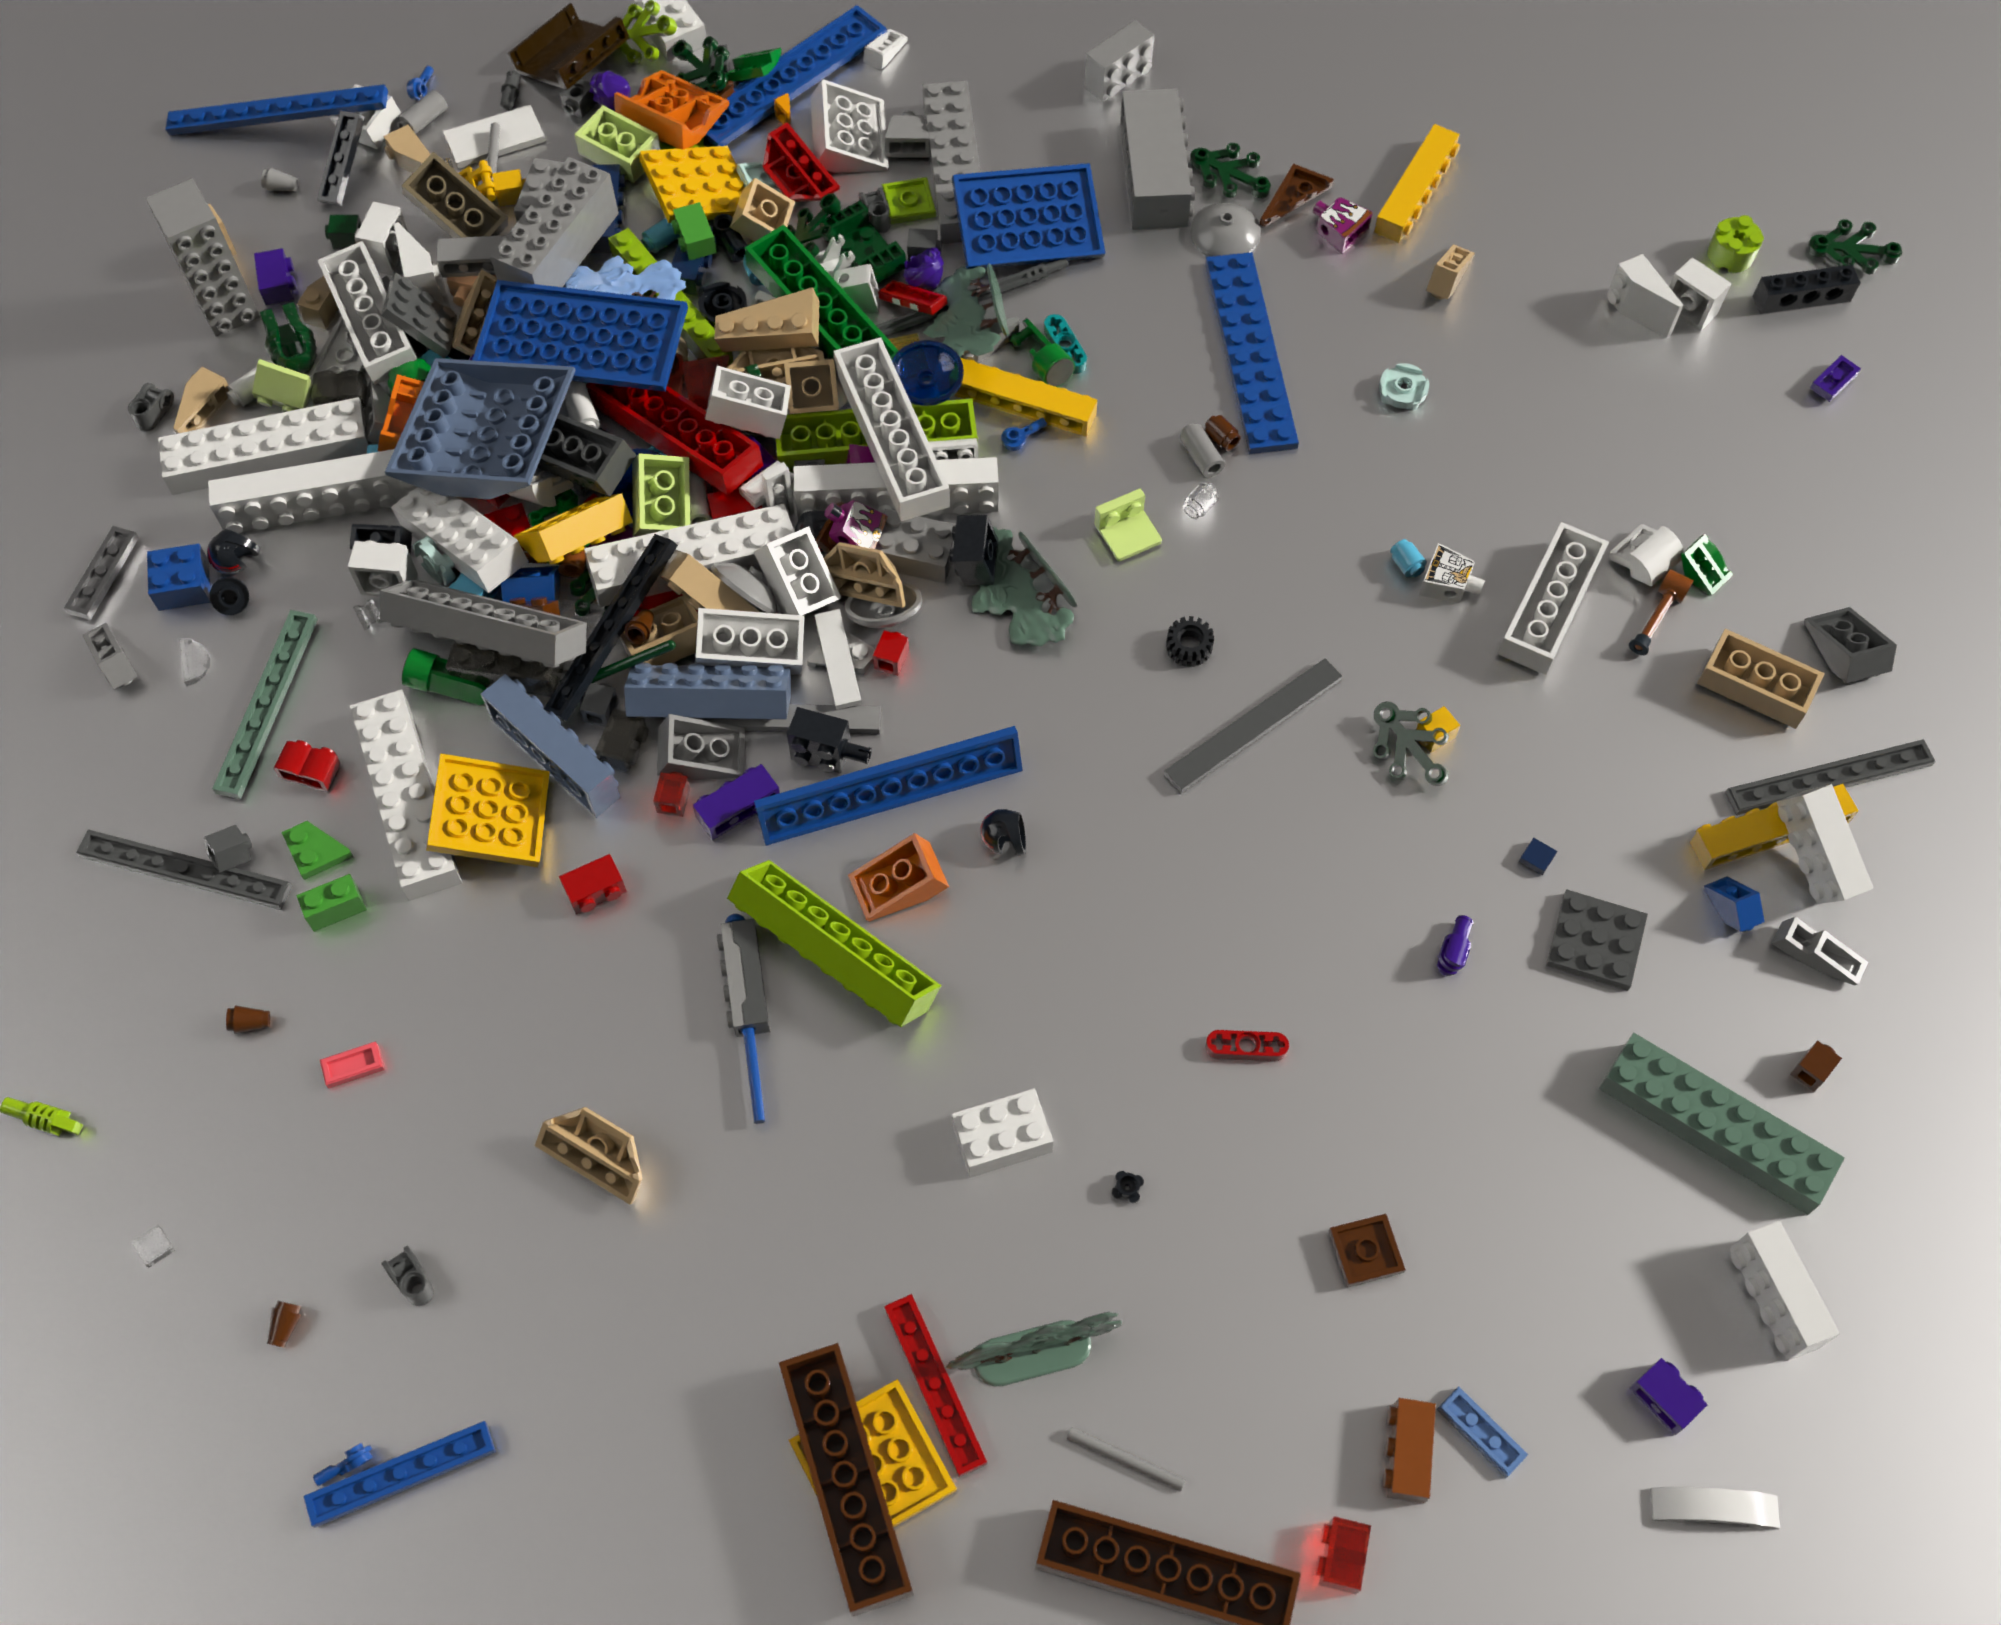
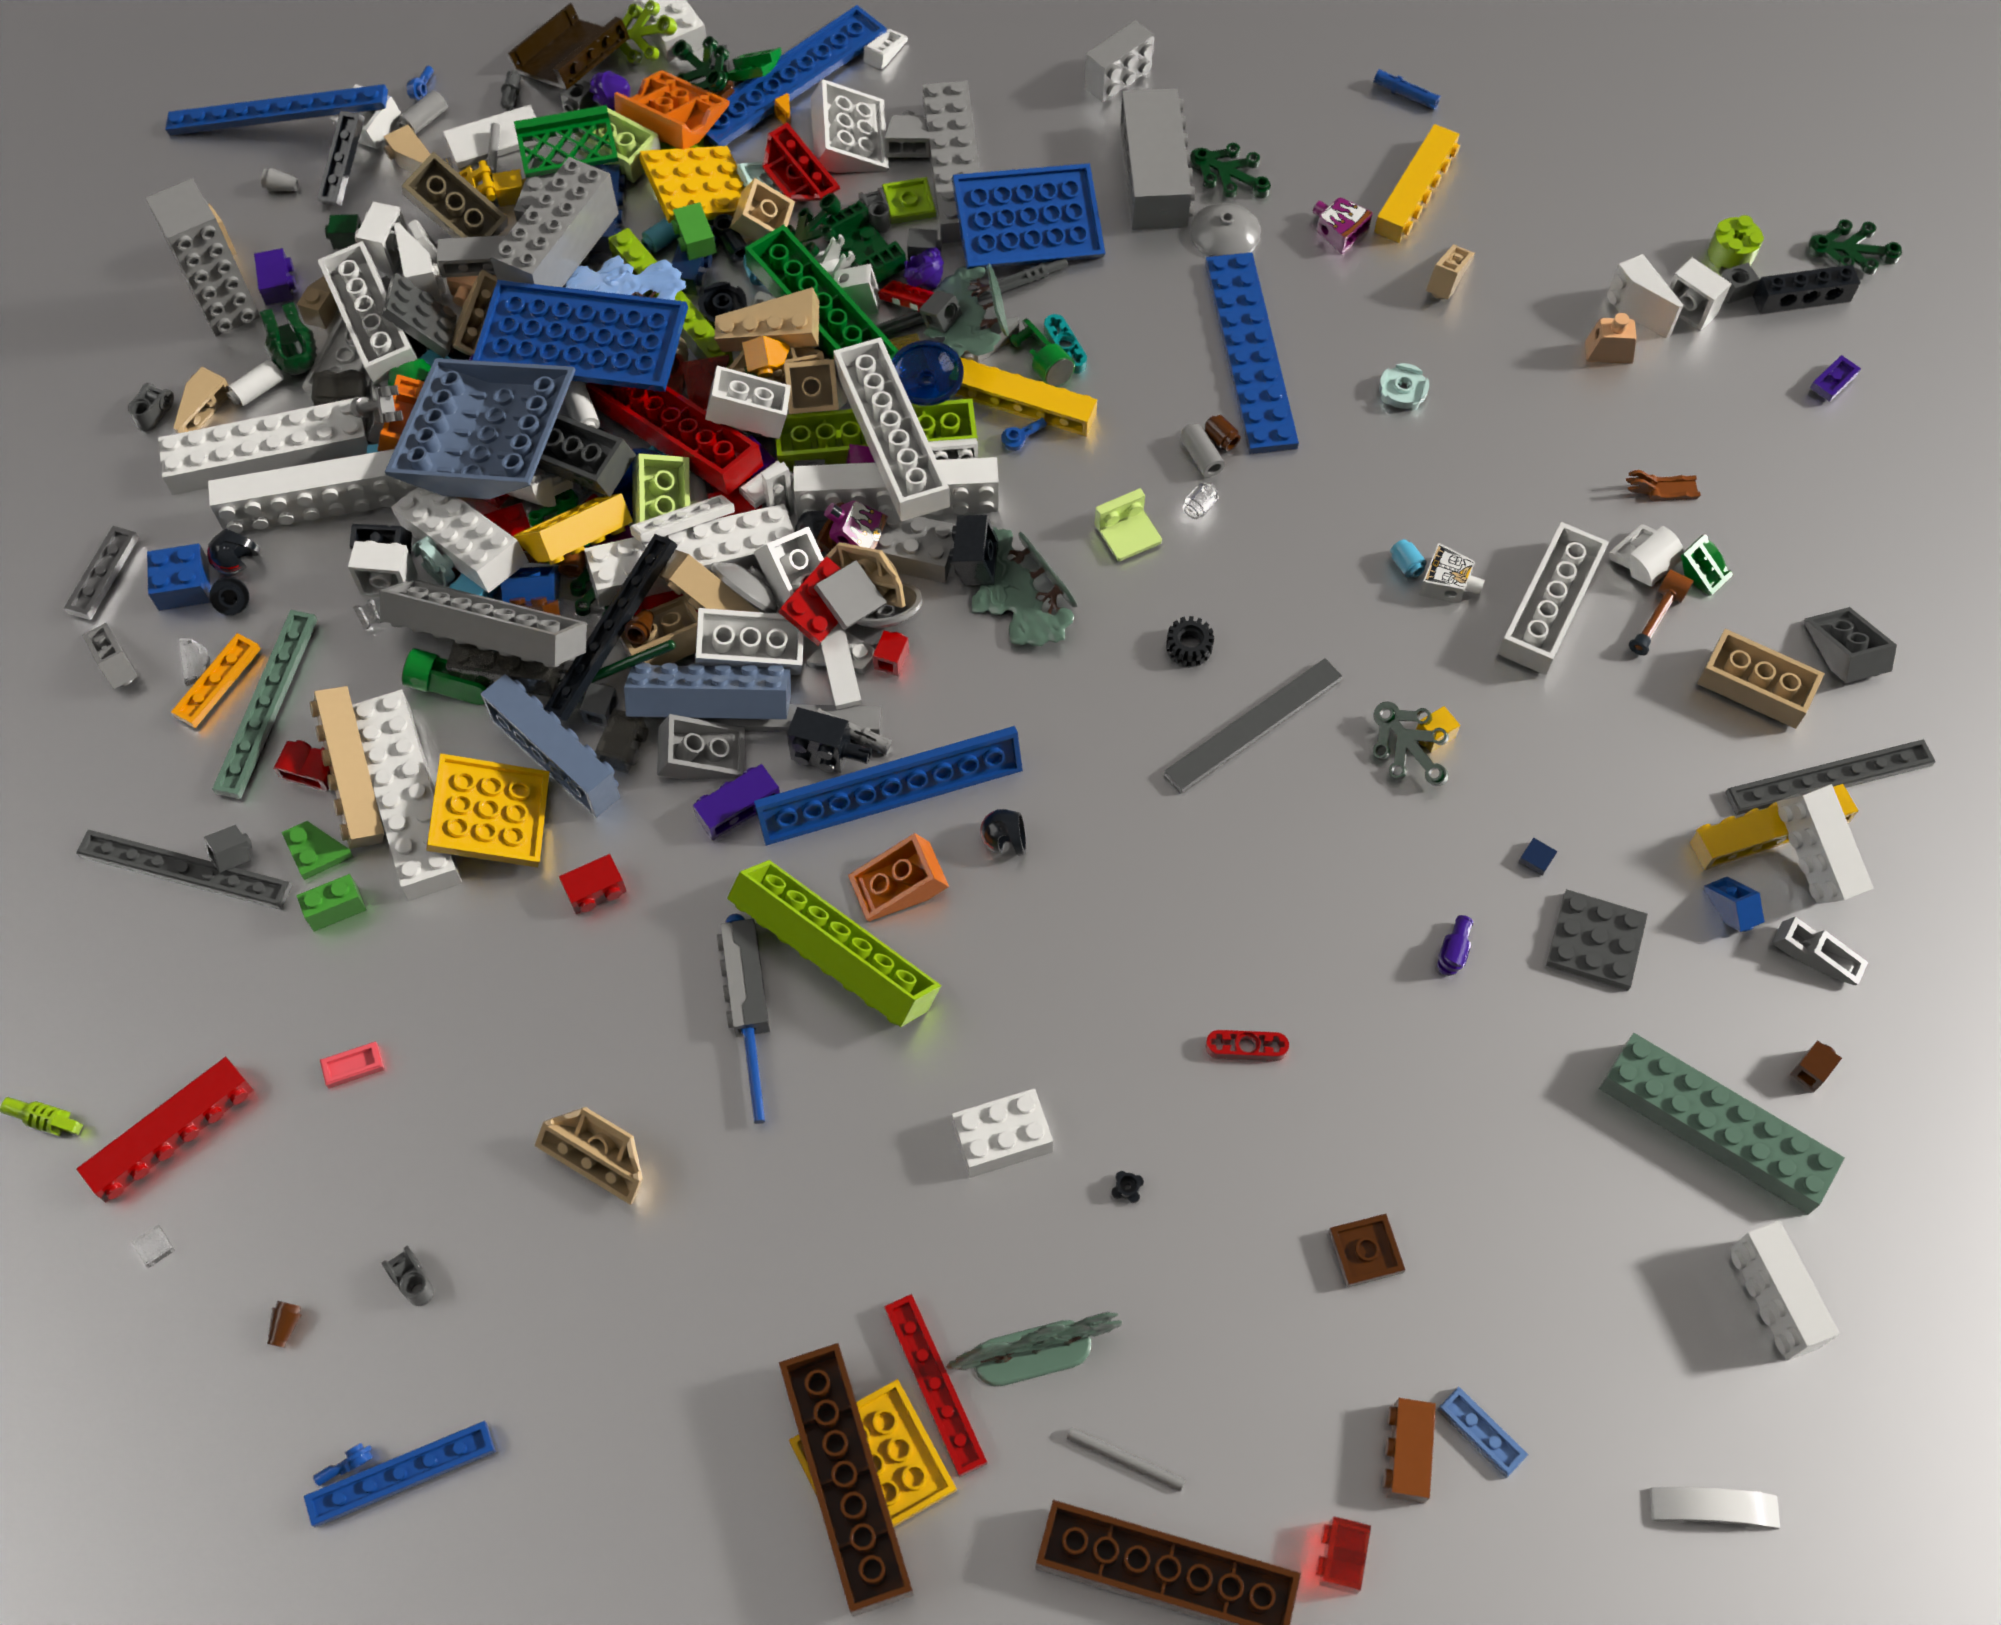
reddish brown cone [226,1005,271,1034] -> none
yellowish green slope [252,359,313,412] -> none
clear red brick [653,772,690,817] -> none
reddish brown wing [1260,164,1334,227] -> none
dark purple brick [1629,1358,1708,1435] -> none
none -> red brick [76,1056,254,1203]
none -> light orange plate [171,633,261,728]
none -> tan brick [309,686,384,849]
none -> light grey bar [350,385,403,423]
none -> white tile [408,220,437,263]
none -> green fence [514,105,619,178]
none -> white tile [630,495,735,544]
none -> light orange slope [742,336,790,378]
none -> red plate [778,556,841,646]
none -> light grey tile [814,560,887,630]
none -> light grey pin [817,708,892,755]
none -> dark grey brick [919,290,962,333]
none -> blue pin [1373,69,1441,110]
none -> light nougat torso [1585,313,1636,364]
none -> dark orange arm [1626,470,1701,501]
none -> dark grey brick [1721,263,1760,304]

